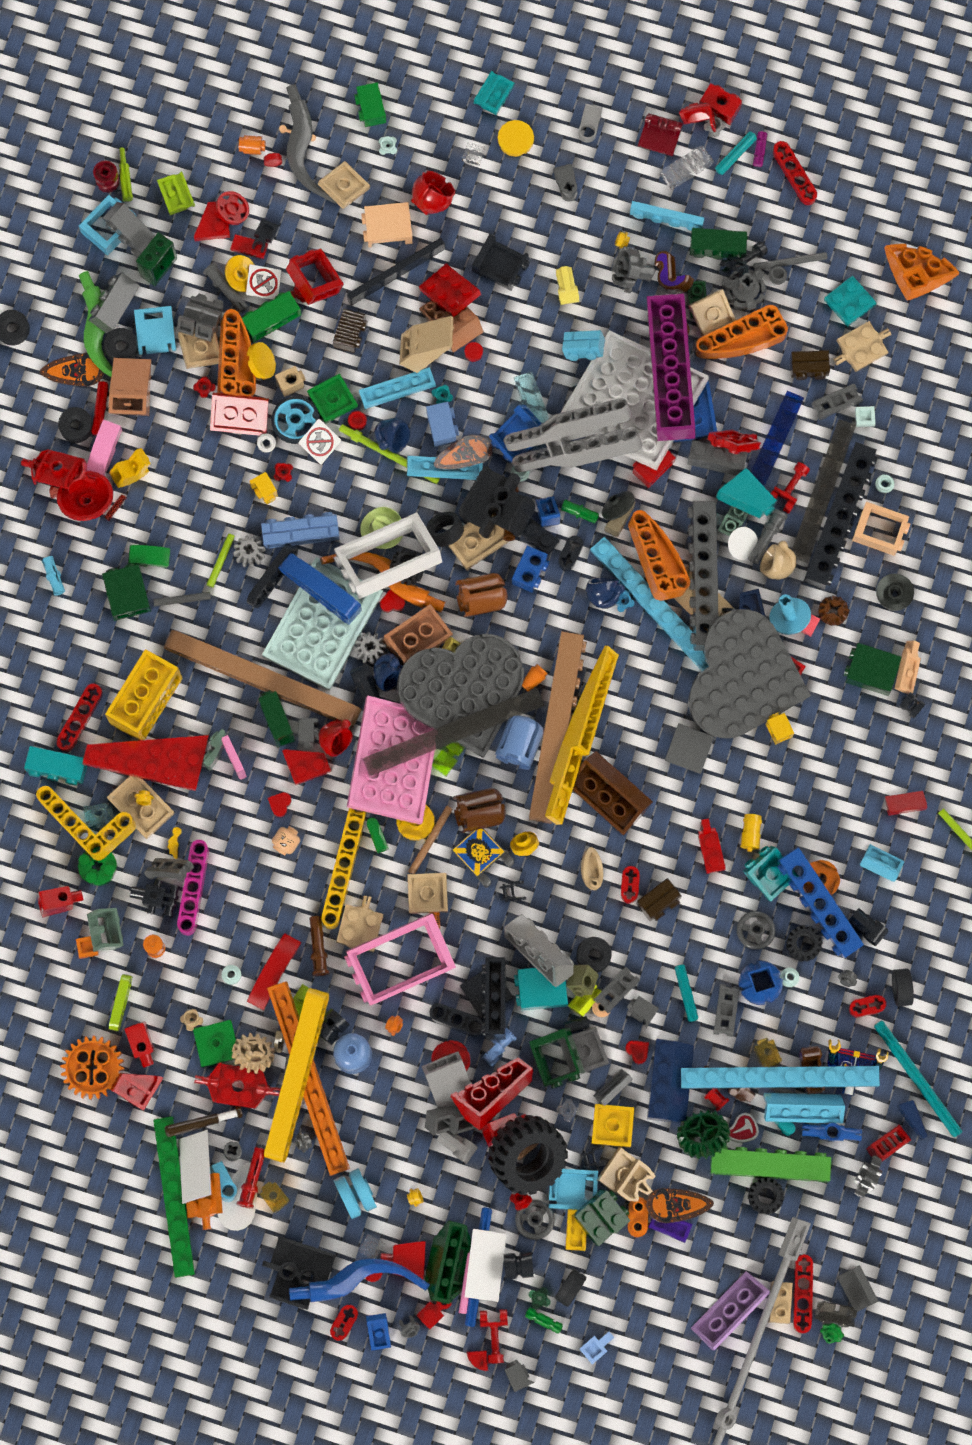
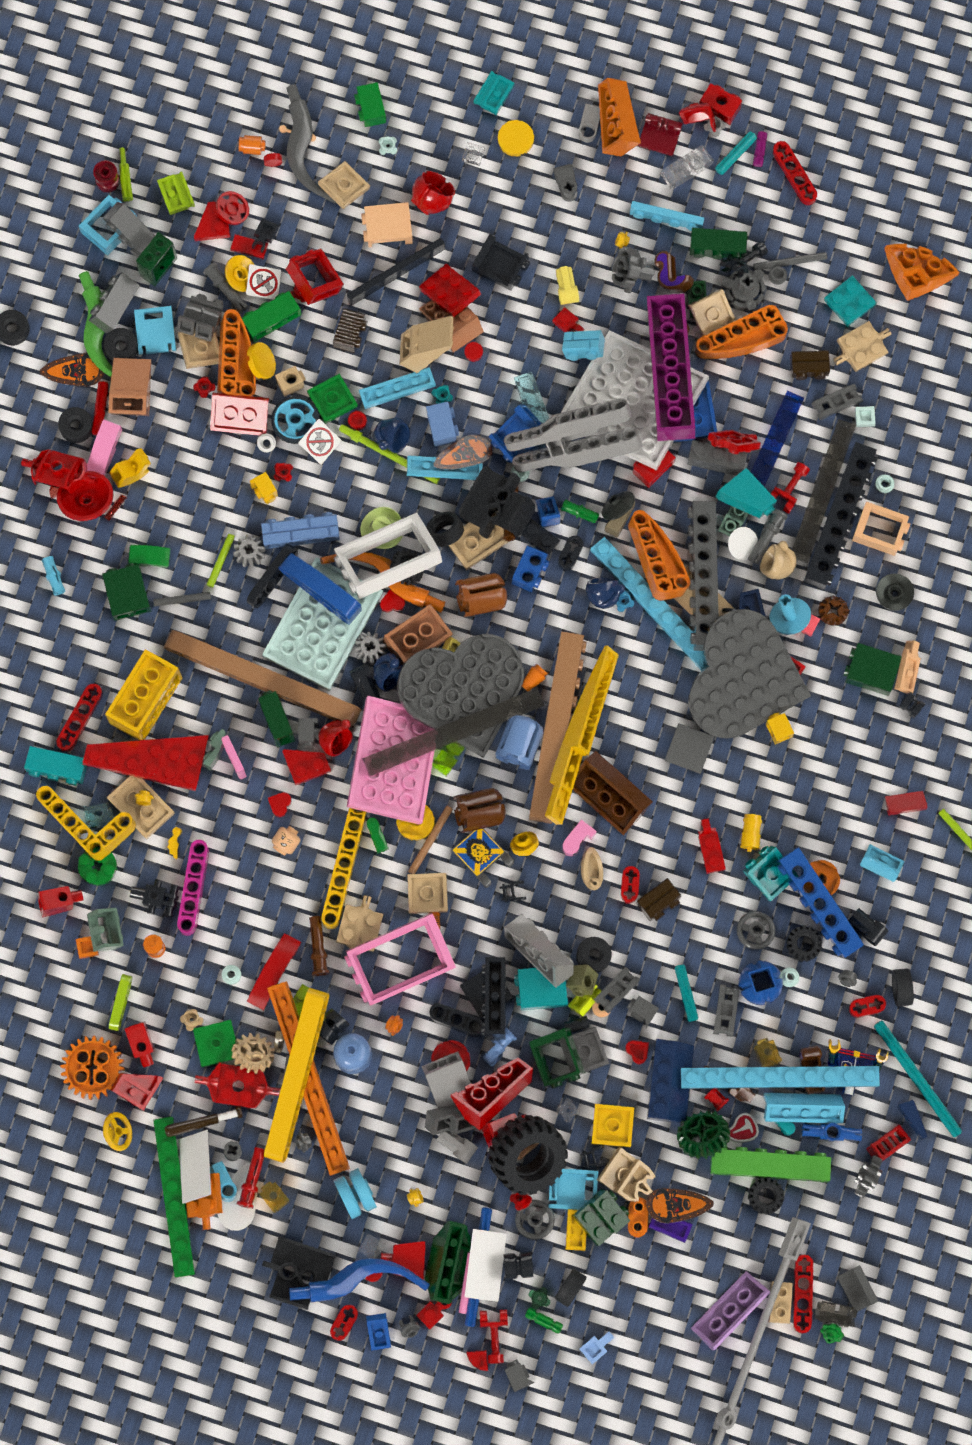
dark grey plate [144,858,194,882] -> none
dark grey tile [593,1069,633,1106] -> none
none -> yellow piece [103,1112,132,1151]
none -> red plate [552,307,585,332]
none -> bright pink leg [563,819,597,856]
none -> orange wedge [598,78,641,157]

